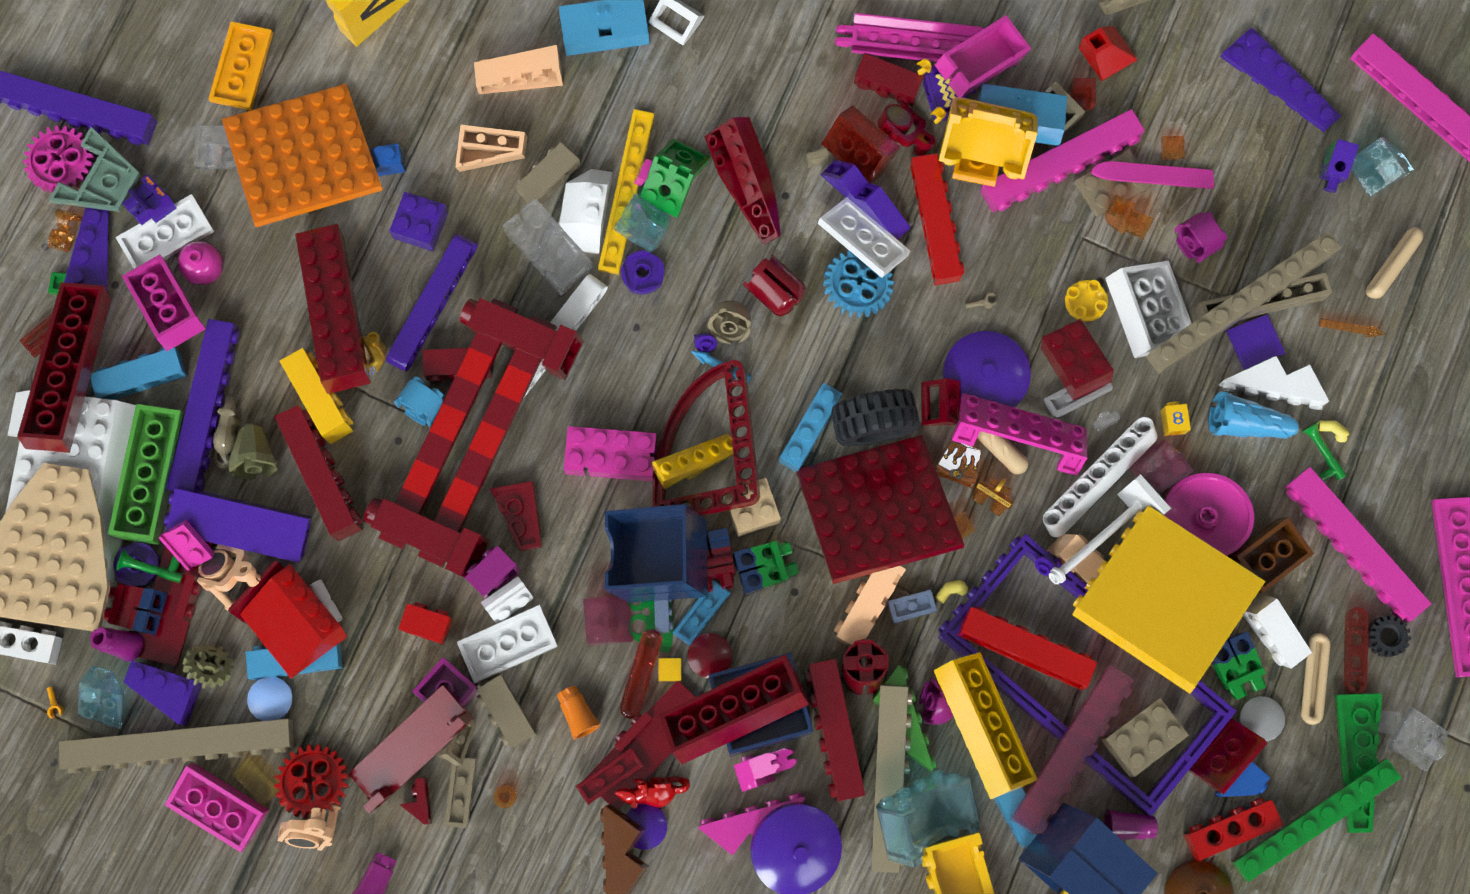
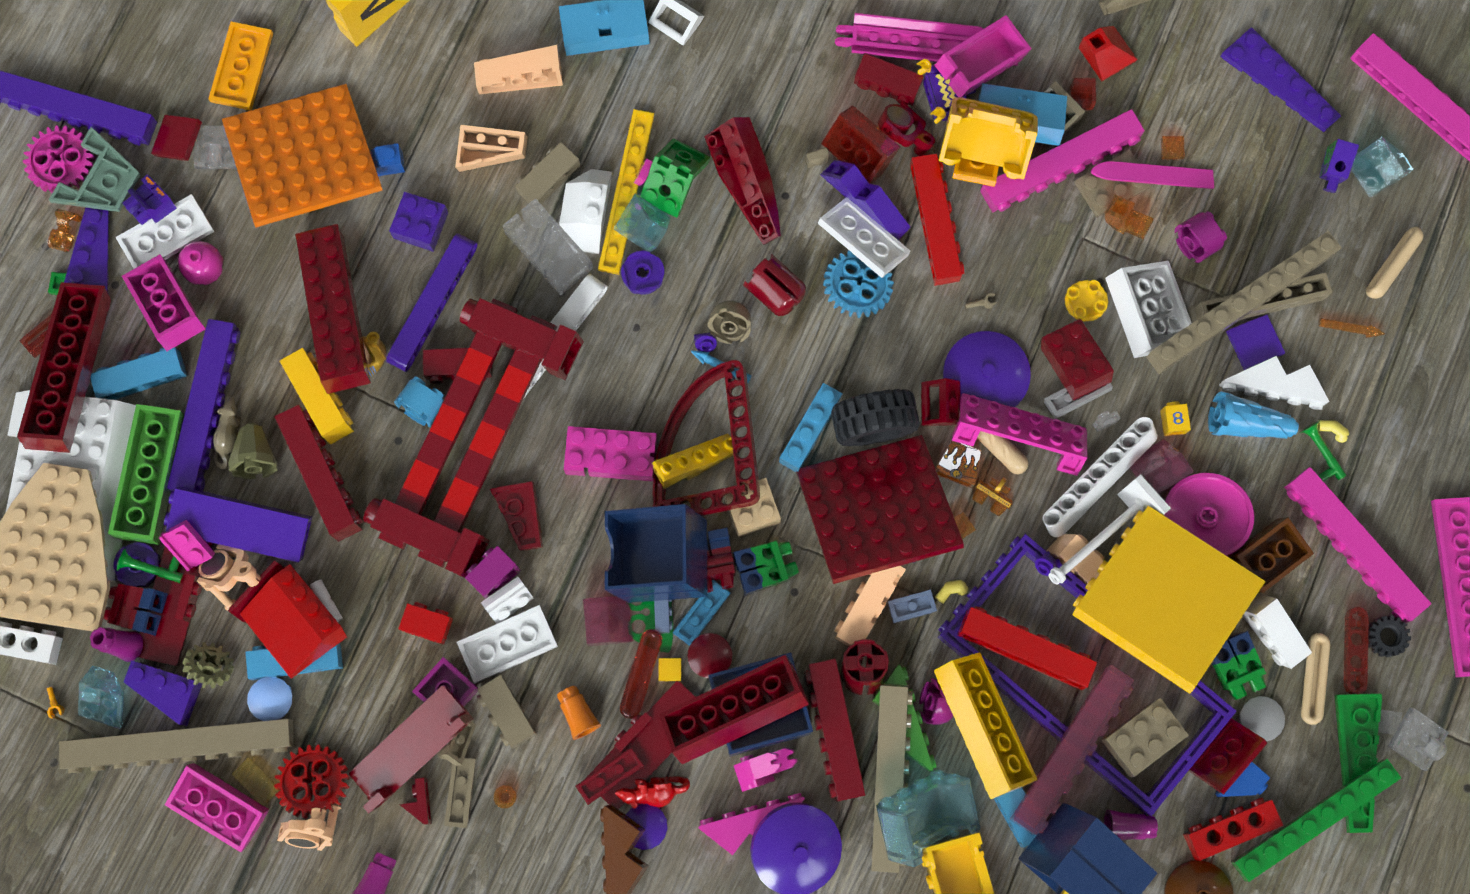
none -> dark red tile [151,115,202,161]

